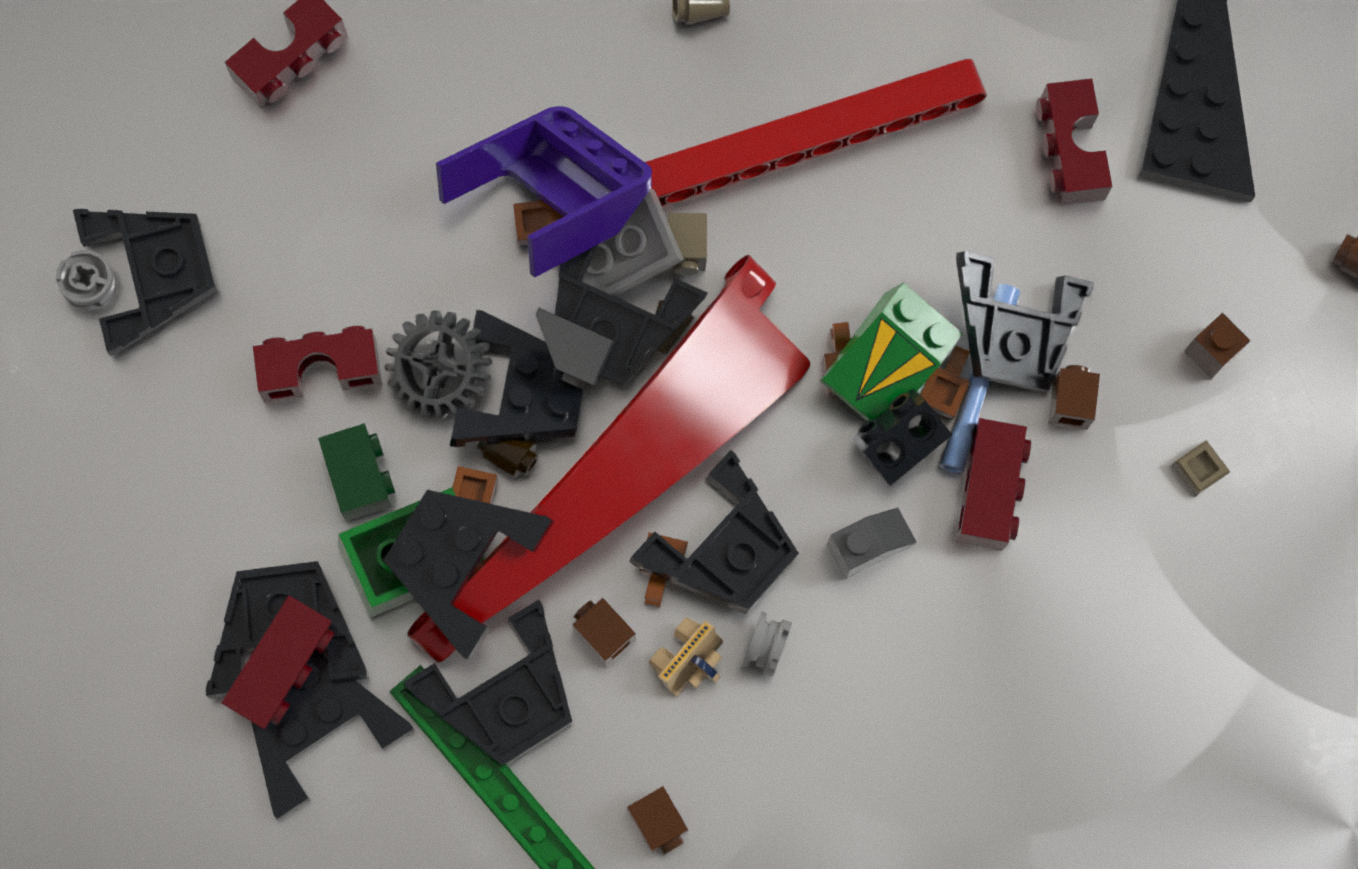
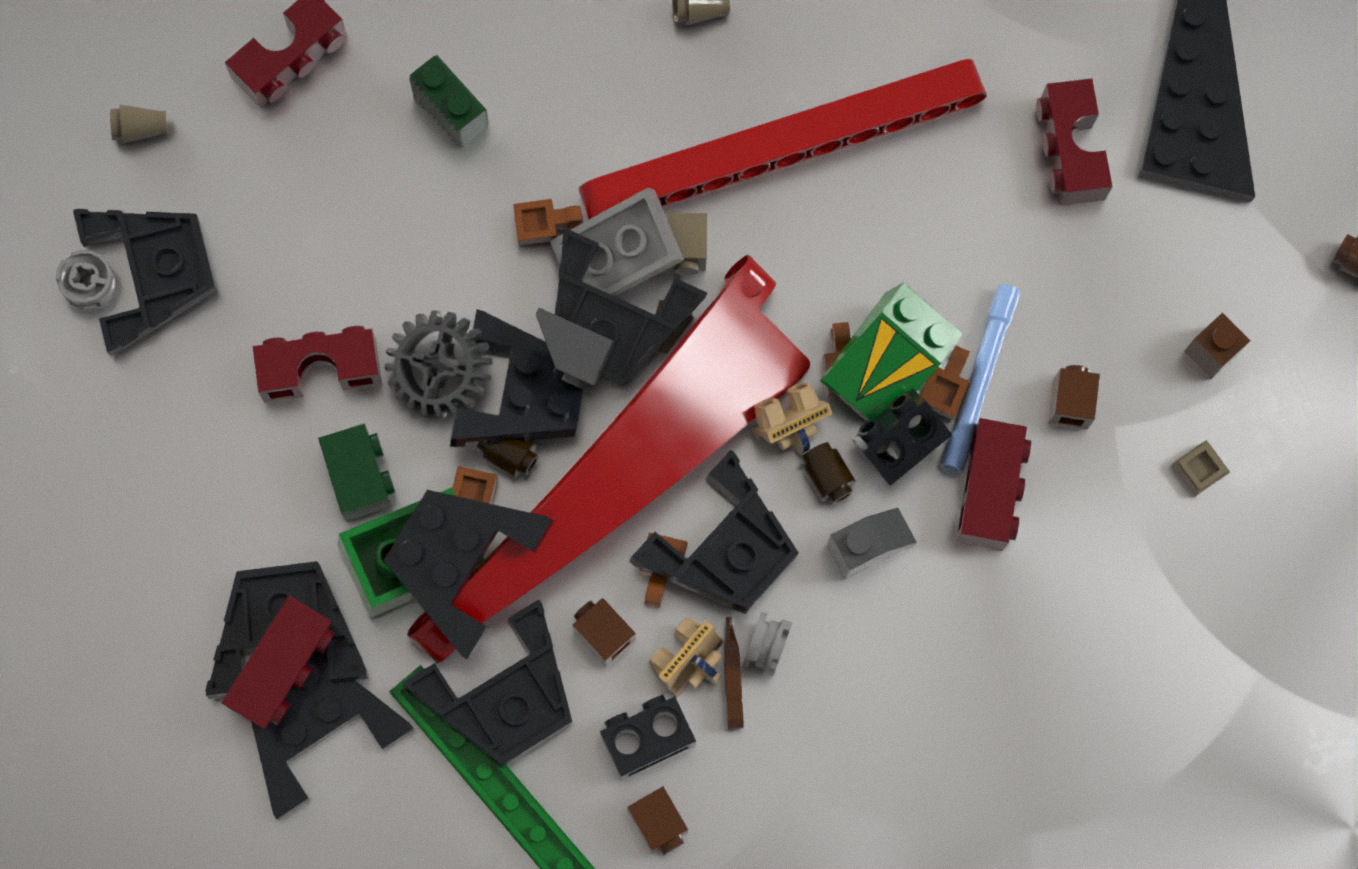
dark purple windscreen [436,106,652,278] -> none
wing [956,251,1094,392] -> none
none -> dark tan cone [110,105,167,143]
none -> dark green brick [409,55,489,147]
none -> black brick [600,695,696,781]
none -> reddish brown piece [723,617,744,729]
none -> tan hips [751,382,832,454]
none -> dark brown brick [801,442,856,504]

